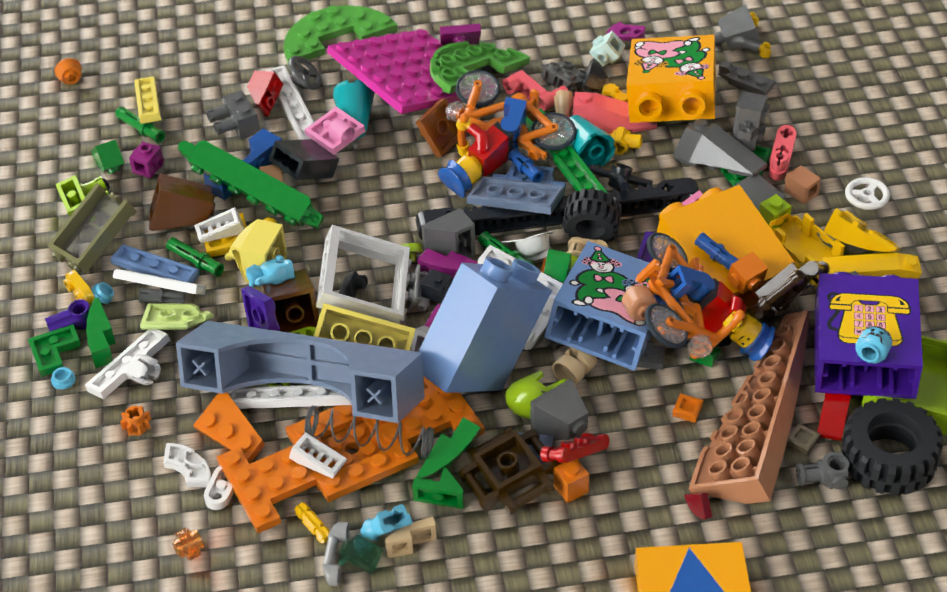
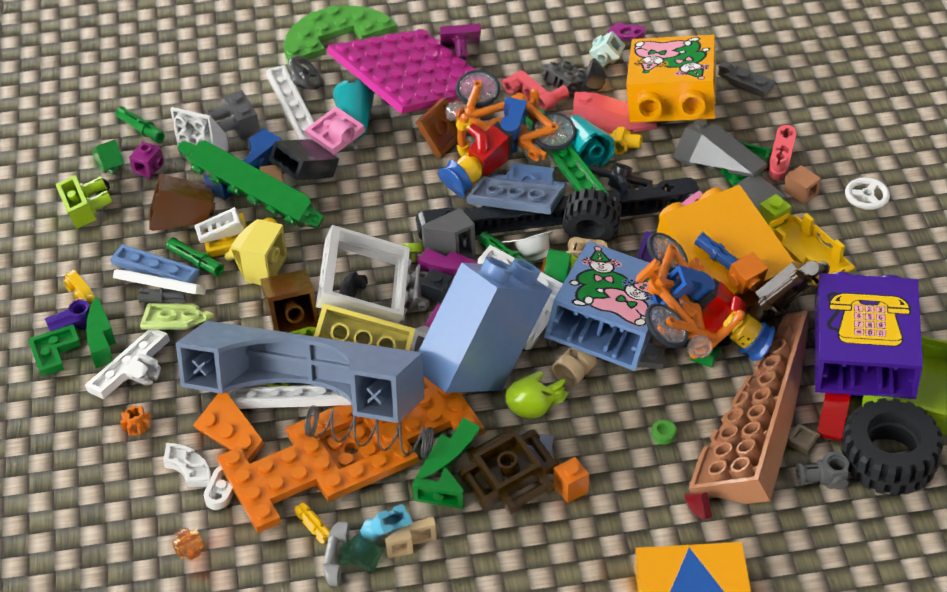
olive door [47,183,137,274] -> none
medium azure plate [51,367,76,390] -> none
orange cone [55,58,82,85] -> none
medium azure plate [92,282,114,304] -> none
light yellow tile [134,77,161,124] -> none
dark purple plate [241,286,280,331] -> none
medium azure animal [246,255,295,287] -> none
red slope [247,71,284,117] -> none
white slope [289,432,347,479] -> none
bright green plate [429,41,531,94] -> none
blue pin [508,149,544,183] -> none
dark grey slope [530,379,588,440] -> none
red plate [540,433,610,463] -> none
tan cone [554,90,574,123] -> none
yellow piece [602,84,628,103] -> none
nougat head [622,285,657,321] -> none
orange tile [672,393,704,423] -> none
torso [712,5,772,58] -> none
dark grey hinge [732,91,770,151] -> none
yellow wedge [821,252,922,279] -> none
yellow wedge [823,208,902,252] -> none
medium azure head [856,326,892,364] -> none
none -> white slope [170,107,229,158]
none -> bright green tile [651,420,676,445]

